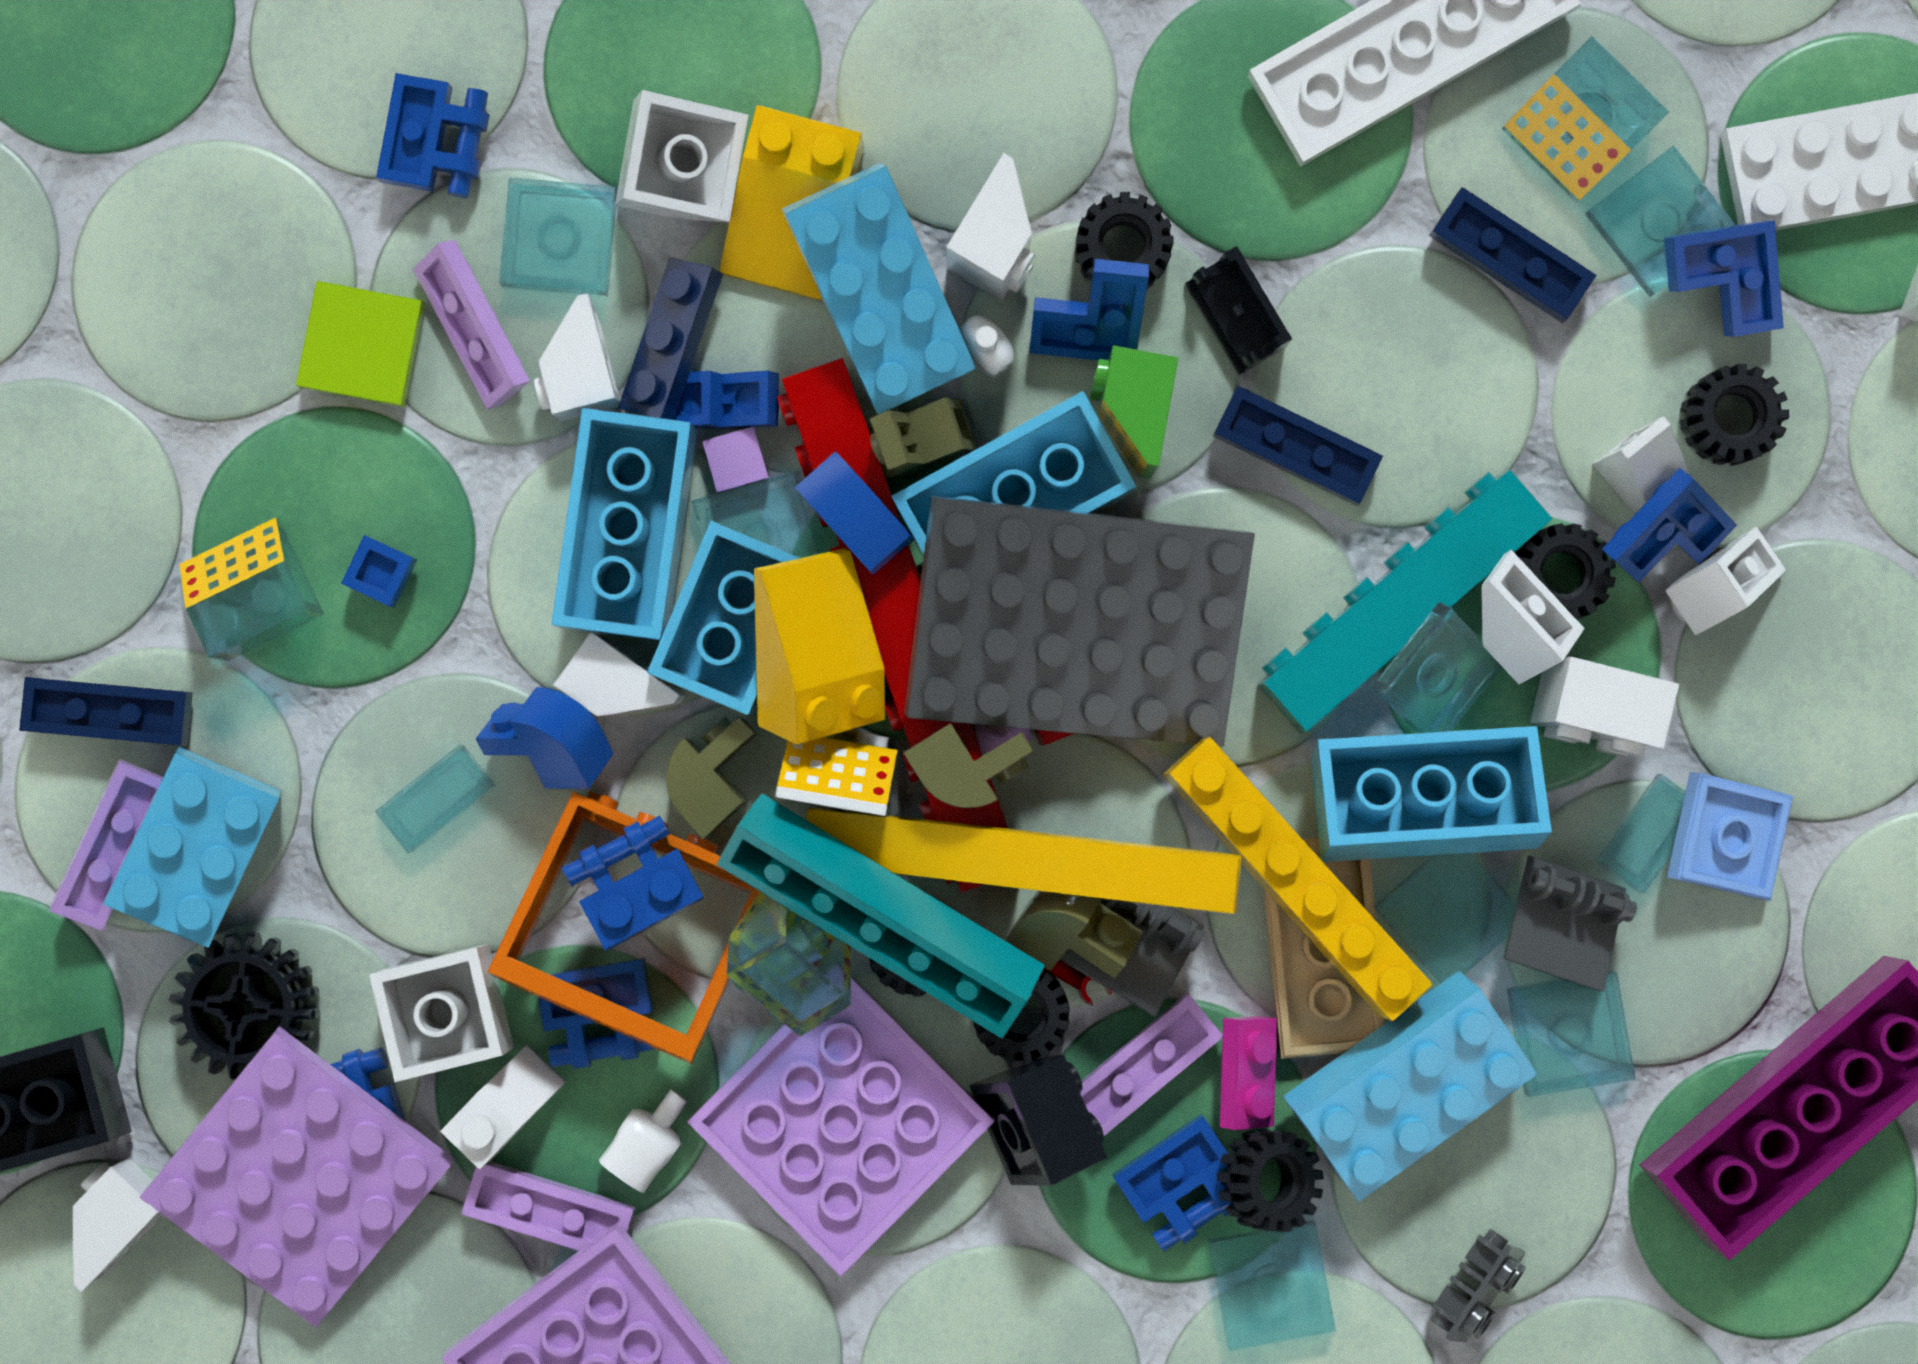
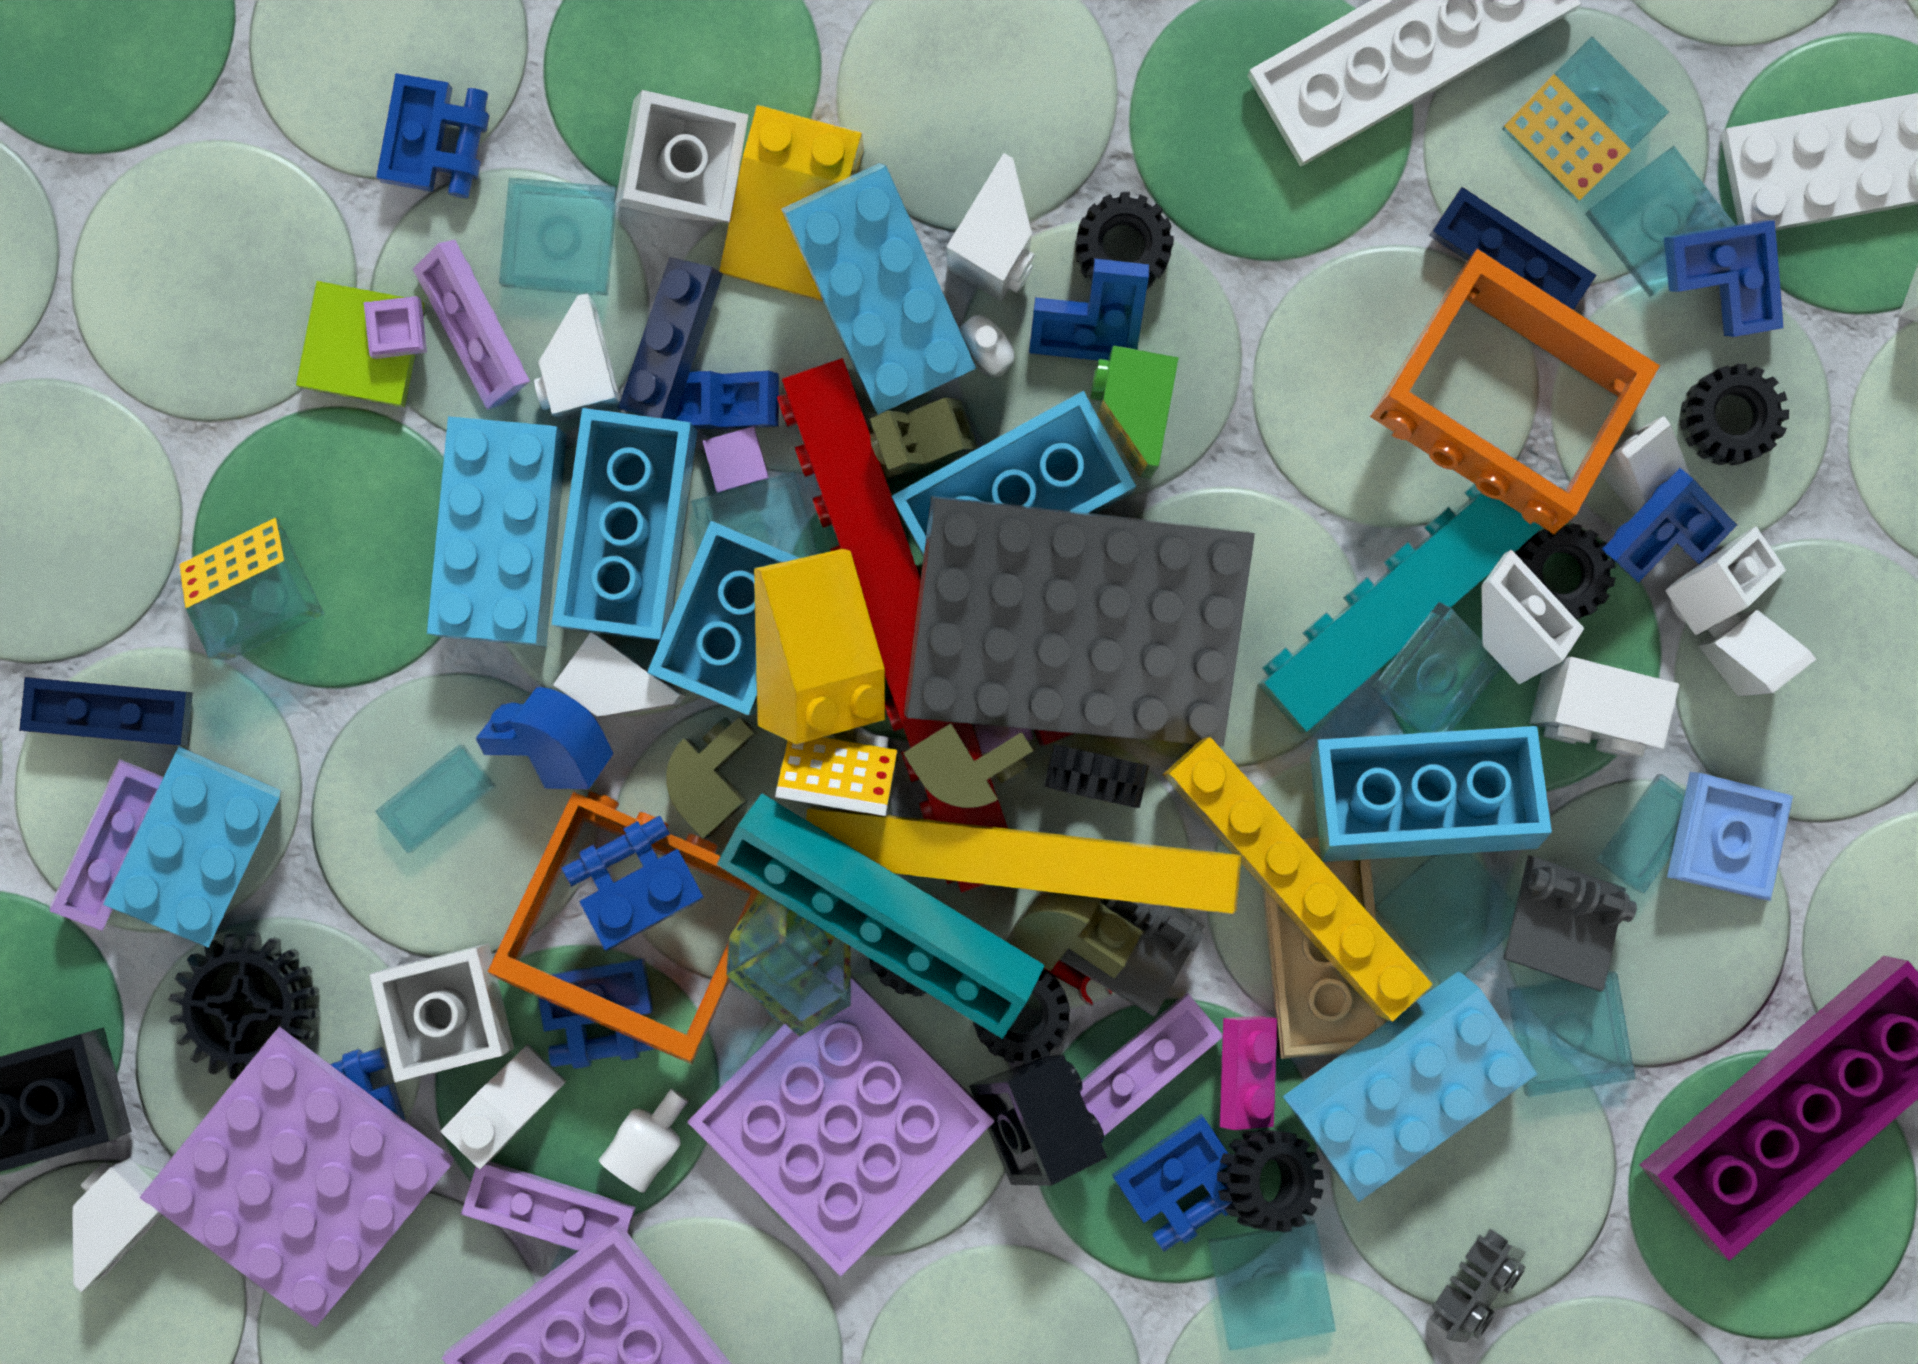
blue plate [341,535,417,608] -> none
blue slope [795,451,914,575] -> none
black hinge [1185,246,1292,376] -> none
dark blue plate [1213,386,1383,506] -> none
none -> lavender tile [364,296,427,359]
none -> medium azure brick [427,416,567,647]
none -> black tyre [1044,744,1149,808]
none -> orange window [1370,249,1660,534]
none -> white slope [1699,610,1816,696]

